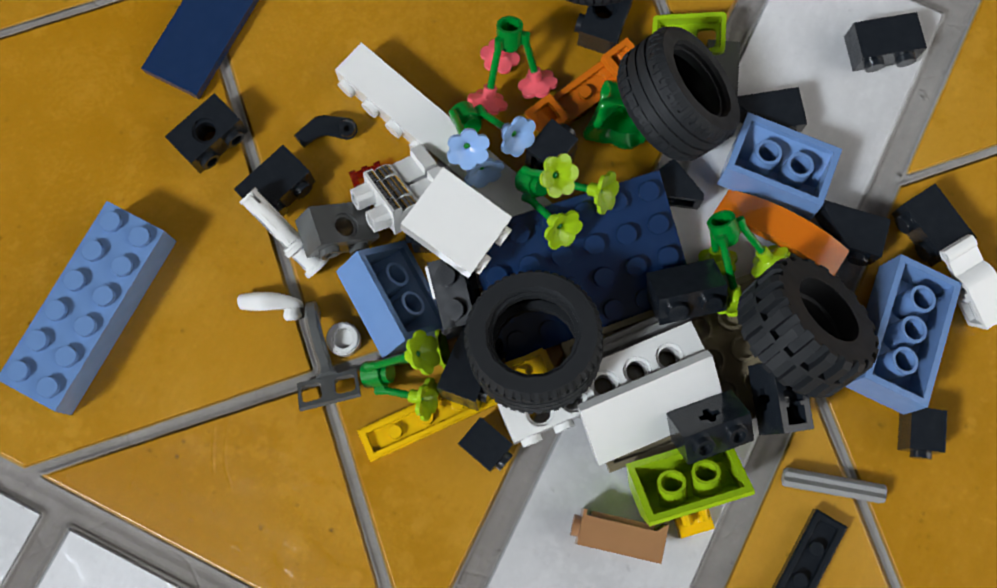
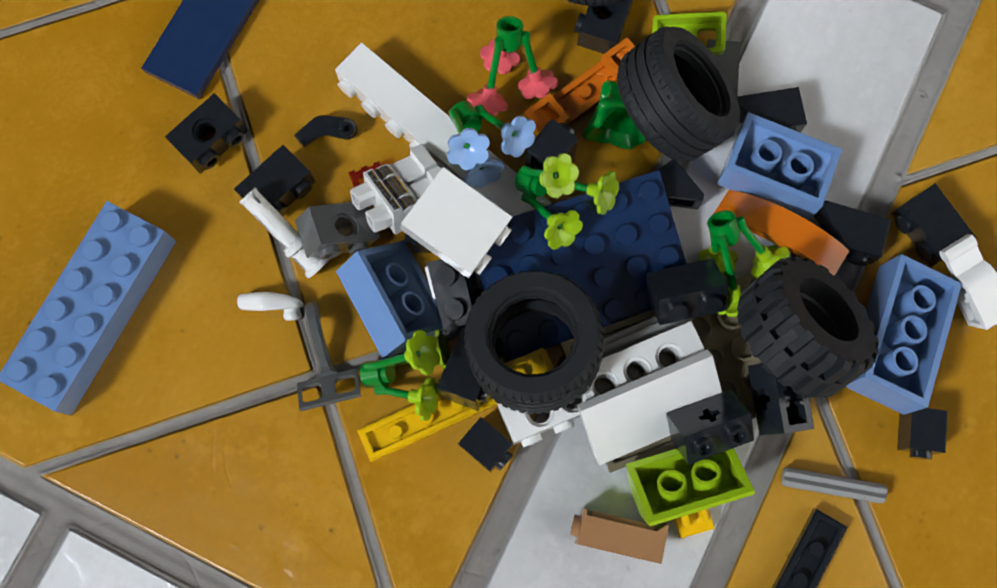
white tile [326,322,361,357] -> none
black brick [844,12,927,73] -> none

